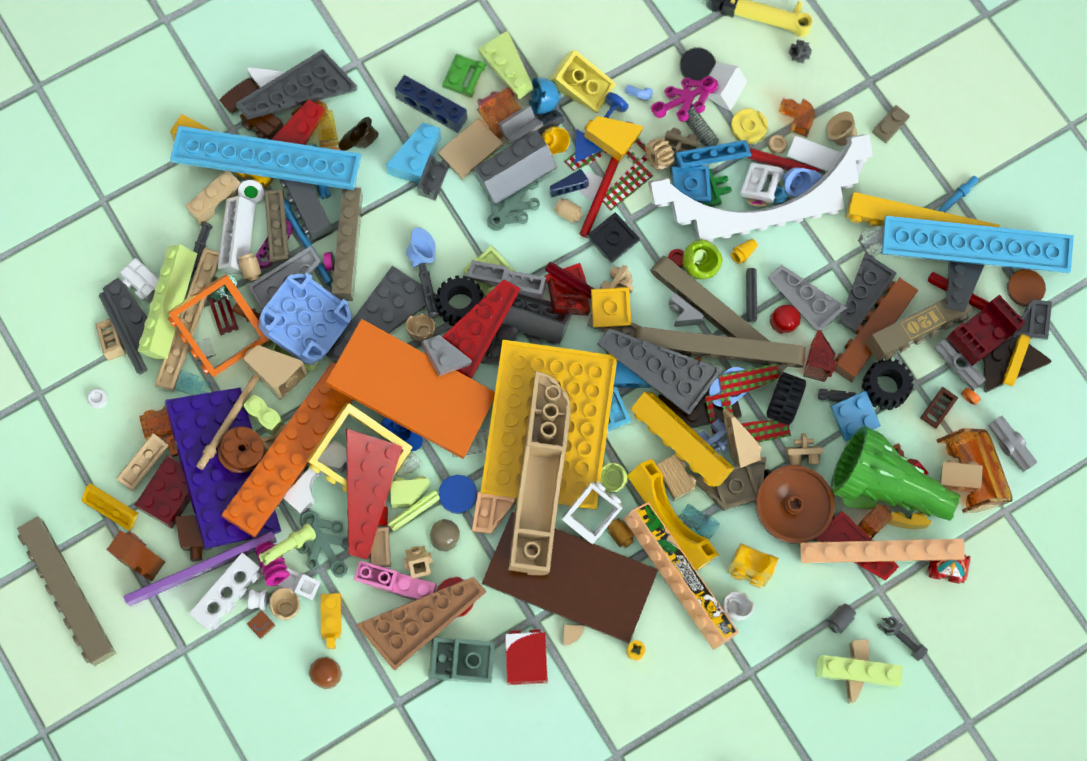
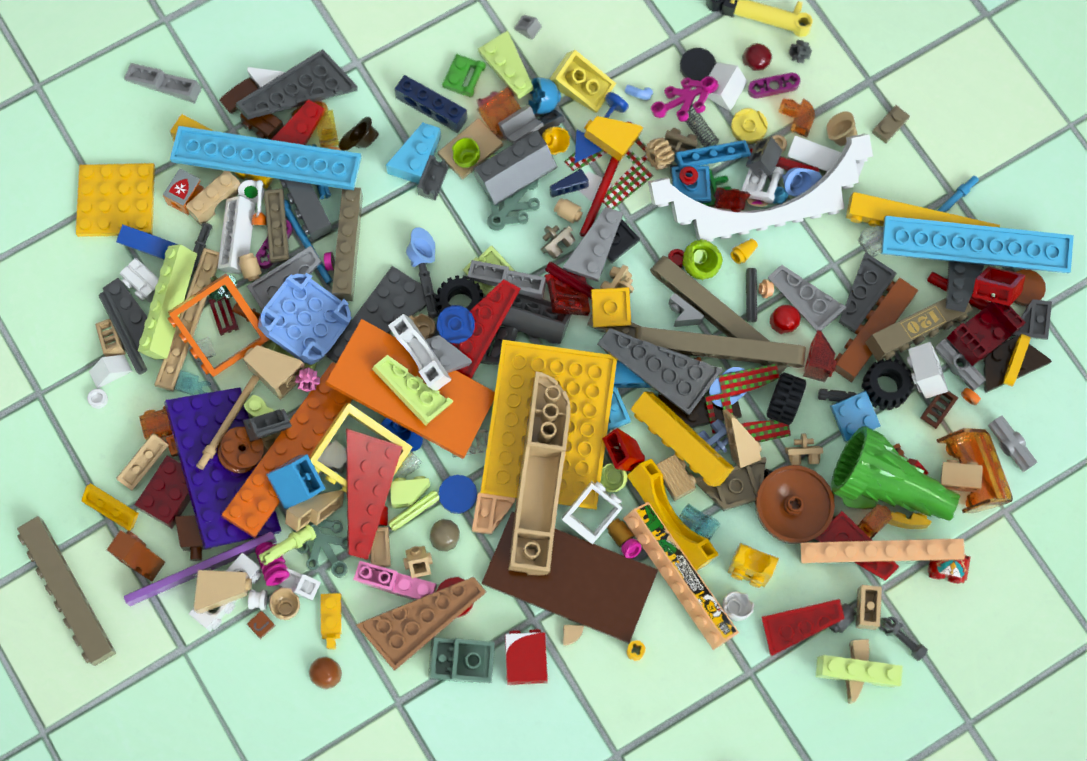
none -> yellow plate [76,163,155,237]
none -> white slope [89,355,132,389]
none -> blue slope [116,224,178,259]
none -> light grey slope [124,63,202,103]
none -> piece [163,169,204,215]
none -> tan slope [194,570,252,613]
none -> dark grey hinge [243,409,292,441]
none -> hinge [252,180,267,225]
none -> dark azure slope [266,454,326,509]
none -> tan slope [285,490,344,532]
none -> bright pink gear [295,368,320,392]
none -> yellowish green wing [372,355,453,426]
none -> white arch [388,314,452,391]
none -> blue tile [437,305,475,343]
none -> lime hair [452,137,480,168]
none -> light grey slope [514,15,542,39]
none -> dark tan hips [540,225,576,259]
none -> light grey wing [563,207,623,282]
none -> red torso [602,428,645,472]
none -> dark pink tile [621,539,642,559]
none -> red plate [679,166,698,185]
none -> clear red hips [714,187,751,212]
none -> dark red hair [742,43,772,71]
none -> dark grey hinge [746,136,783,177]
none -> magenta beam [748,73,800,99]
none -> light nougat plate [758,279,774,298]
none -> red wing [762,599,845,656]
none -> tan brick [856,585,882,630]
none -> white brick [907,342,948,399]
none -> red window [972,266,1025,306]

